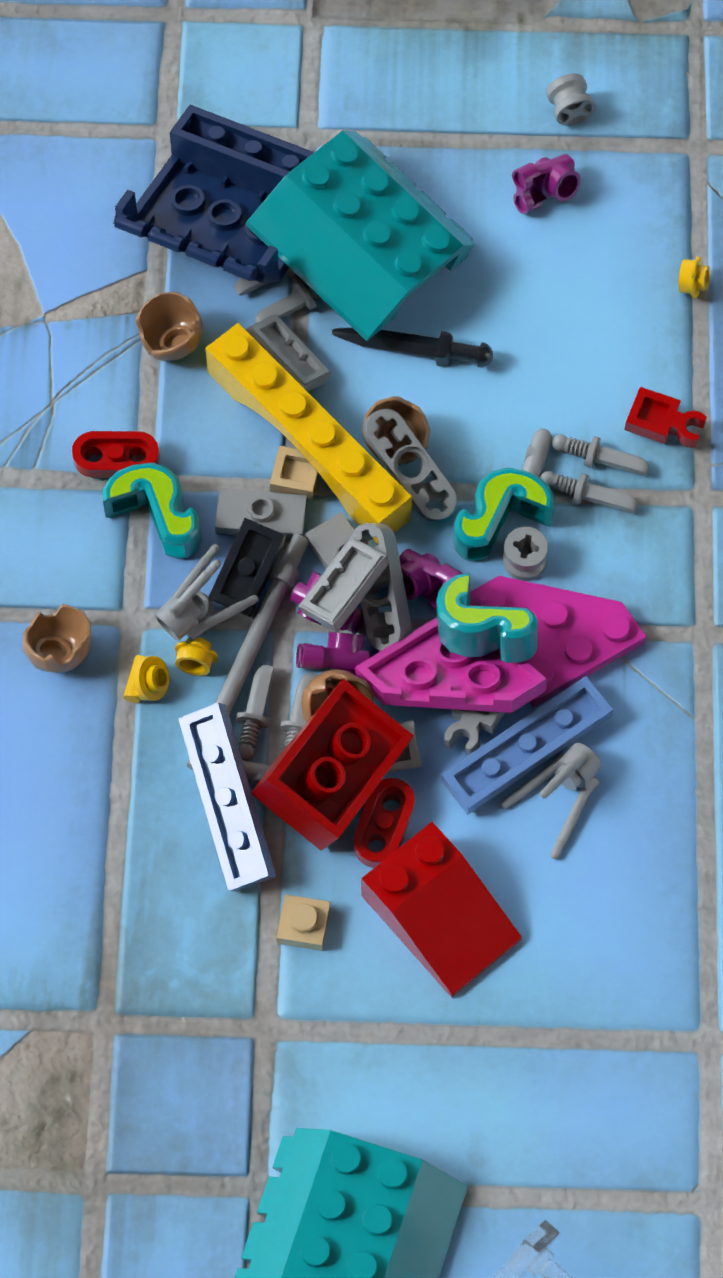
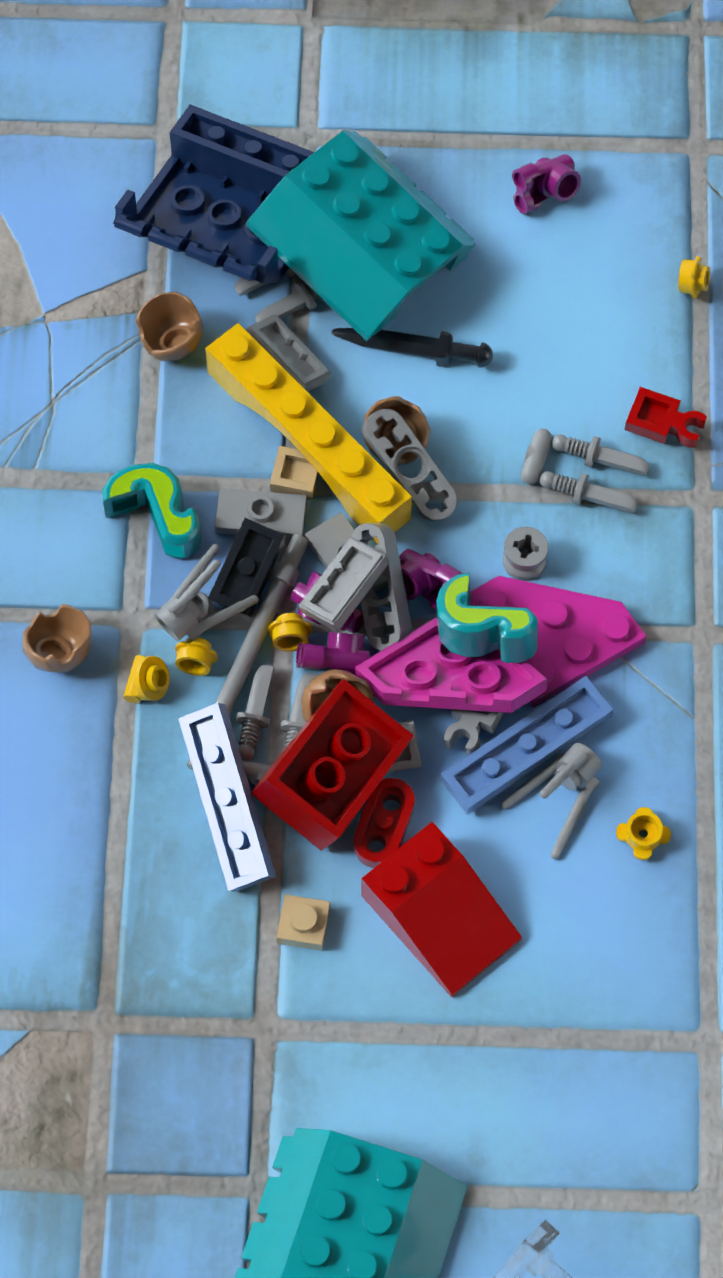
red plate [72,431,160,478] -> none
teal animal [453,467,555,561] -> none
light grey wheel [546,74,595,125] -> none
none -> yellow plate [268,613,312,652]
none -> yellow plate [616,807,671,860]

